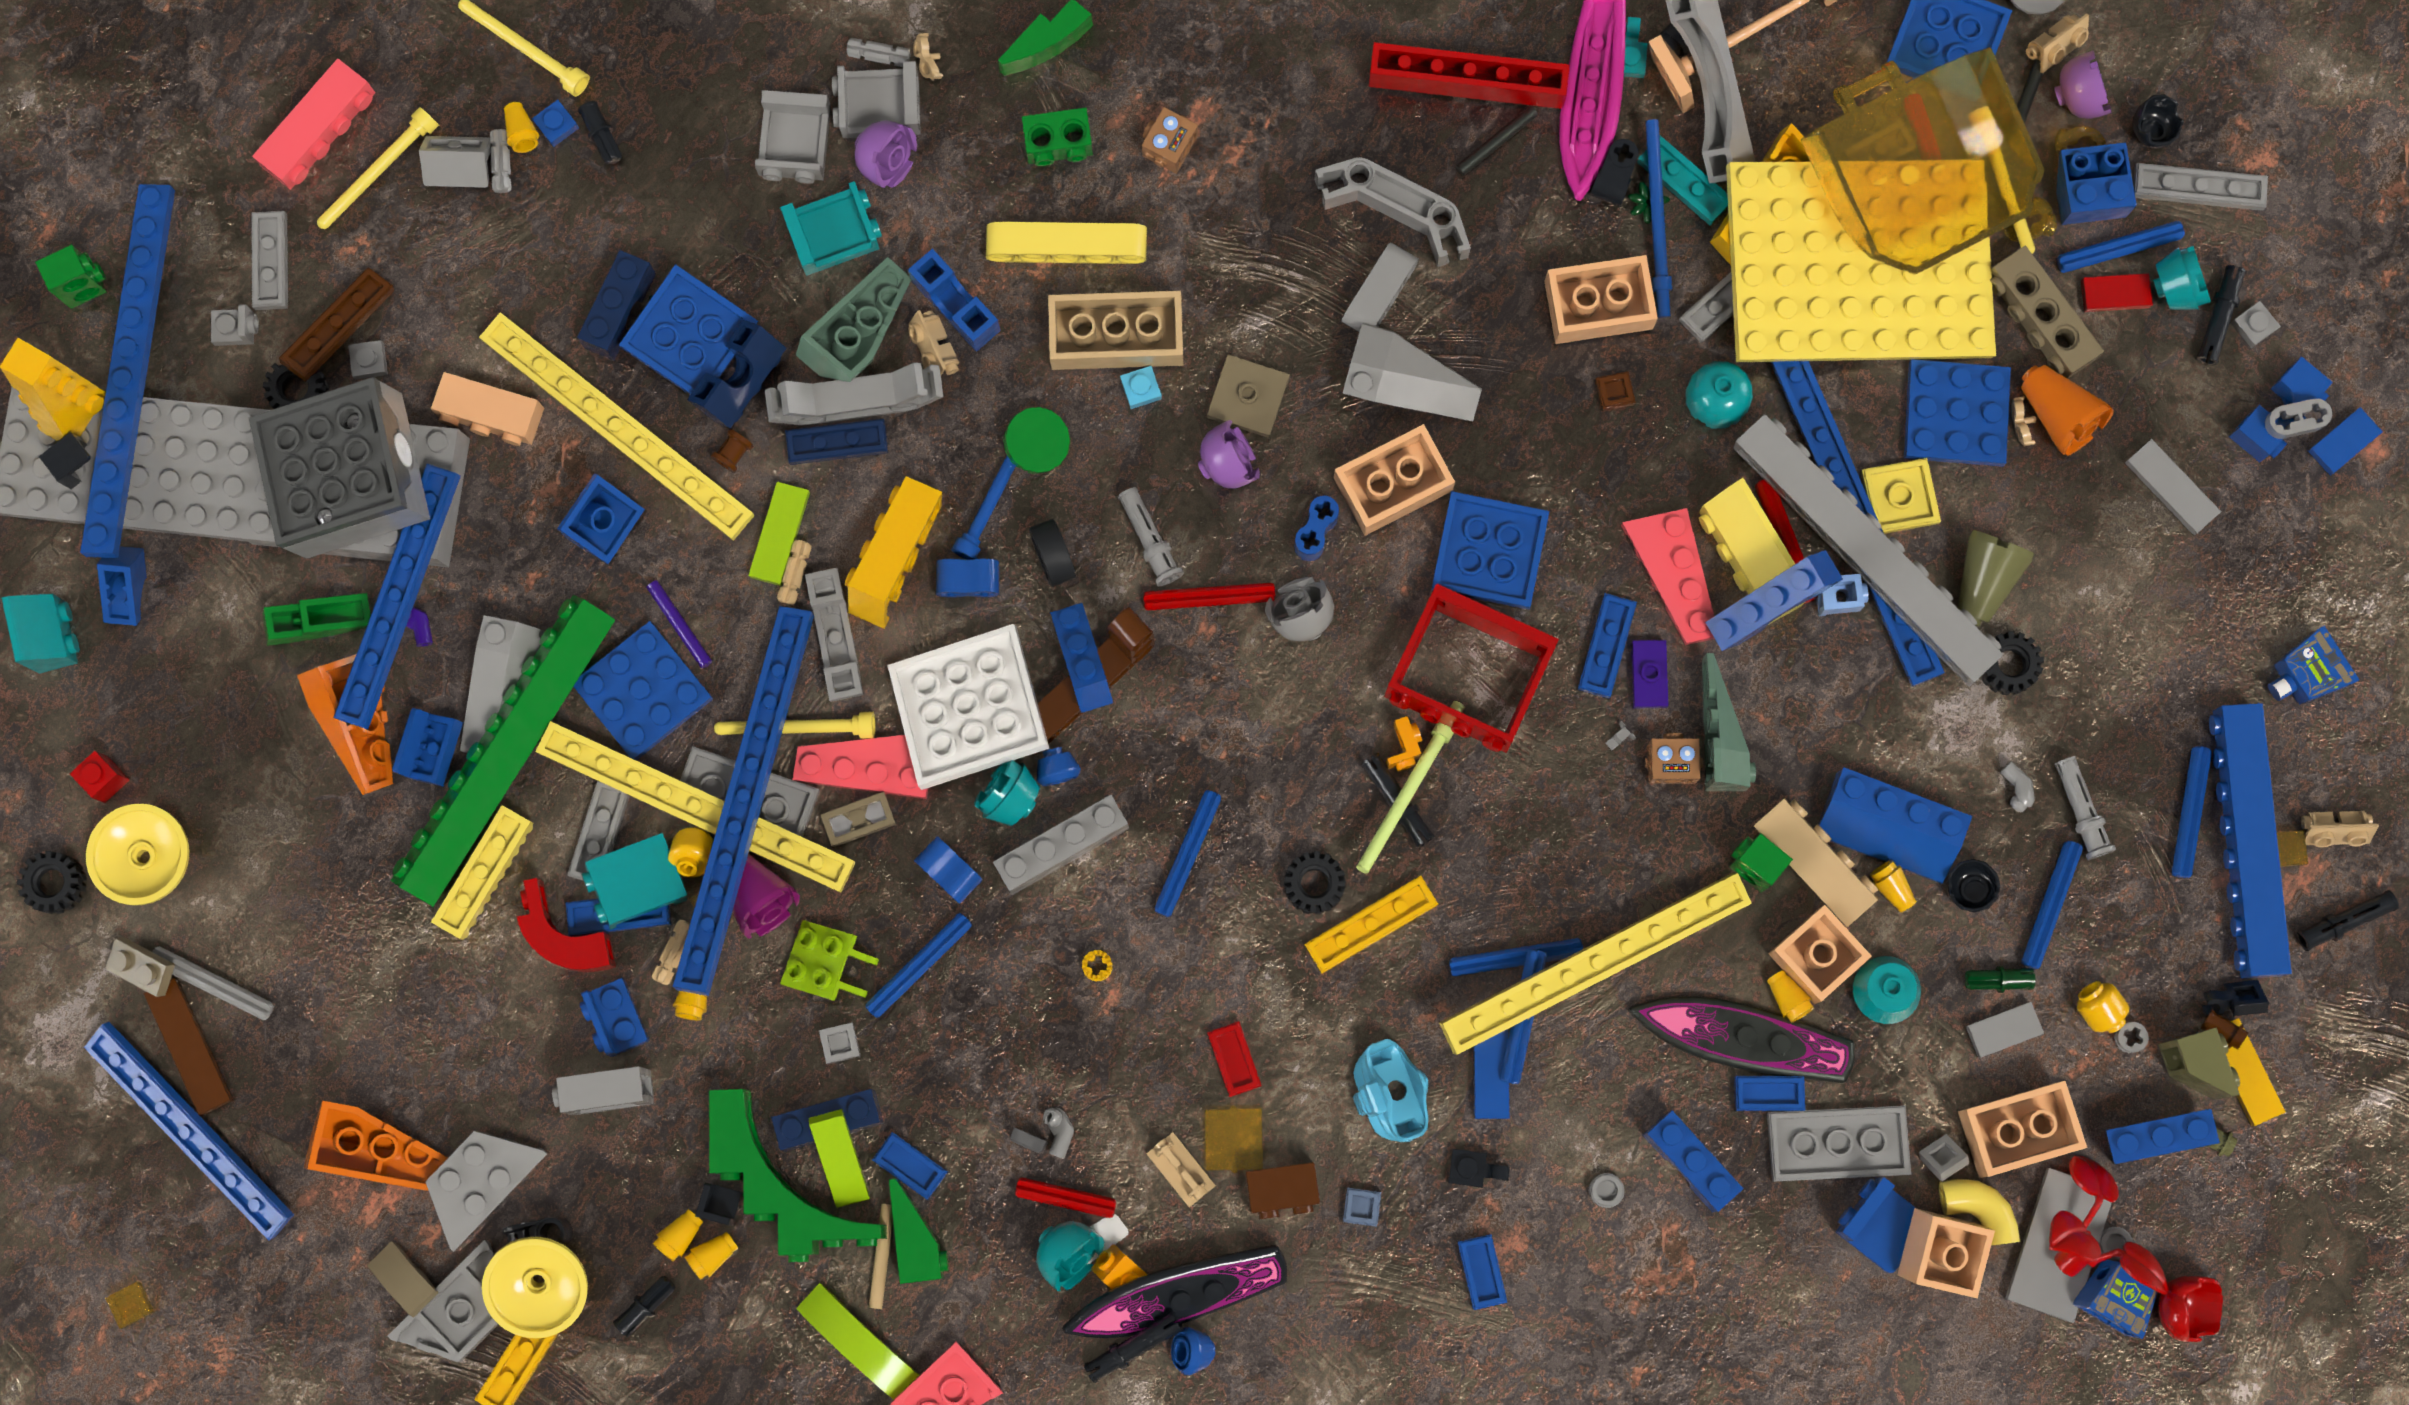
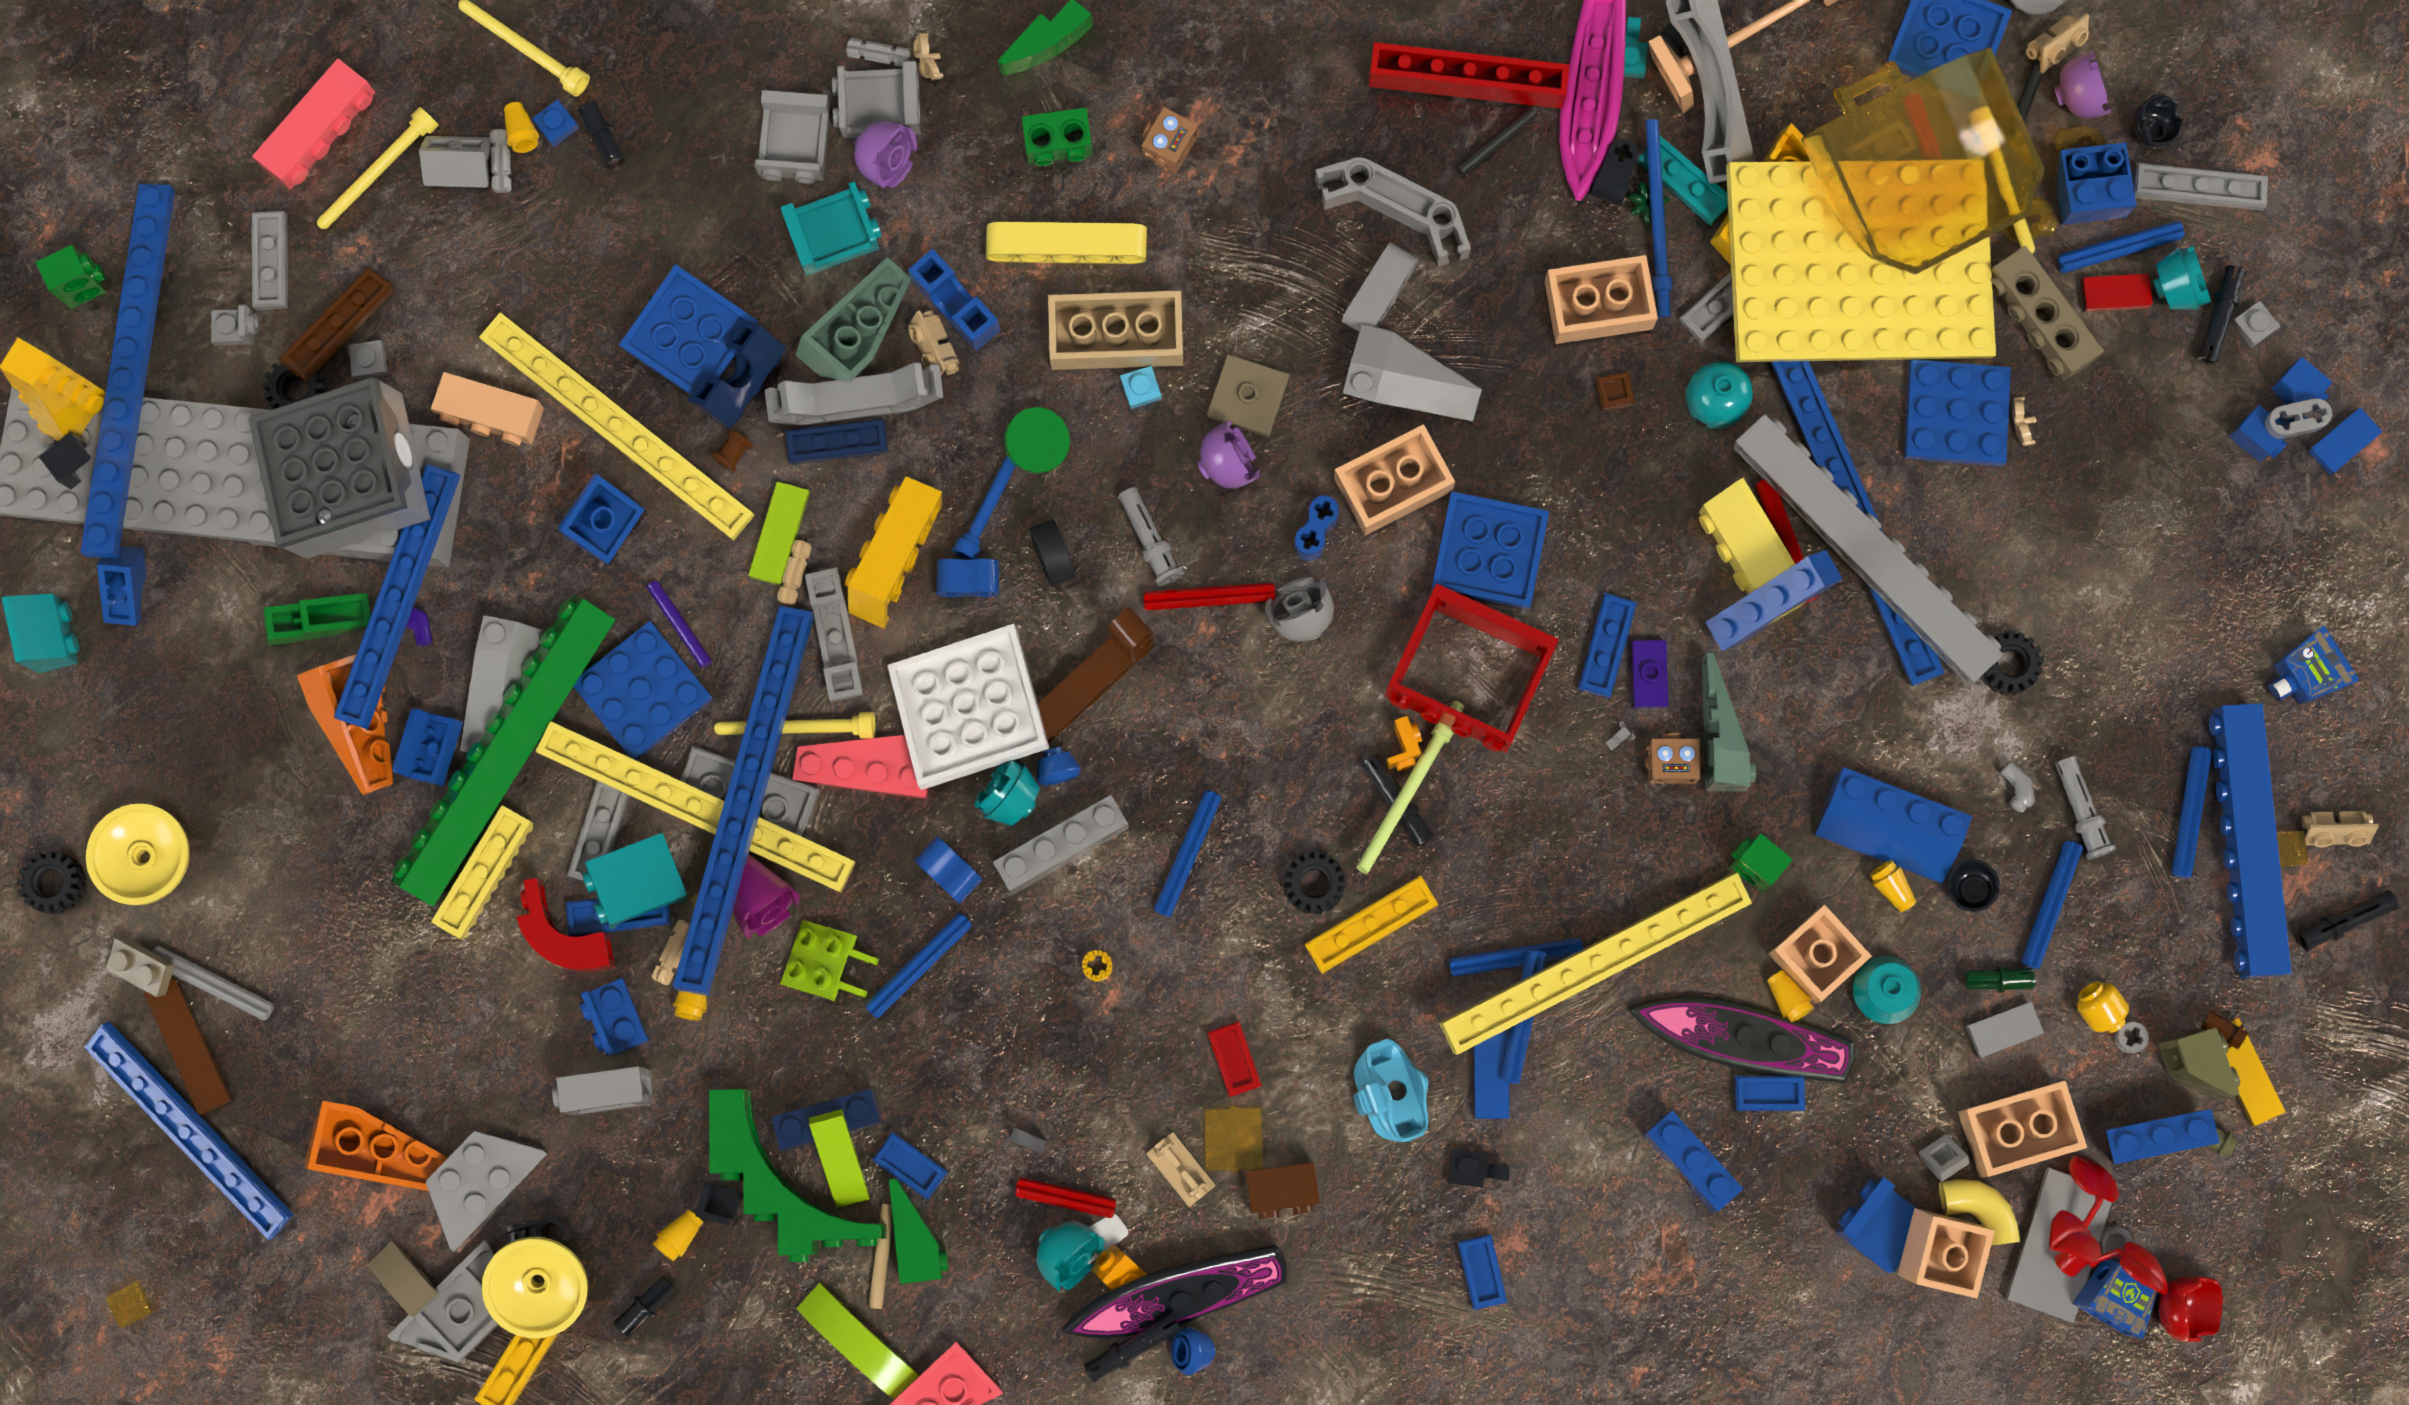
red brick [70,750,130,803] -> none
dark blue arch [577,250,656,361] -> none
yellow head [668,827,714,877] -> none
yellow cone [684,1232,738,1280] -> none
light grey plate [819,1023,861,1064] -> none
dark tan piece [821,792,897,848] -> none
light grey arm [1043,1108,1074,1159] -> none
blue arch [1050,603,1113,713] -> none
sand blue tile [1343,1188,1381,1227] -> none
light grey tile [1589,1173,1624,1208] -> none
coral wing [1621,508,1715,645] -> none
tan brick [1754,798,1879,927] -> none
light grey tile [1767,1106,1911,1182] -> none
light blue brick [1817,574,1868,616] -> none
light yellow tile [1860,458,1941,534] -> none
olive cone [1957,530,2034,627] -> none
orange cone [2021,365,2114,456] -> none
light grey tile [2125,439,2221,536] -> none
black plate [2202,980,2269,1018] -> none

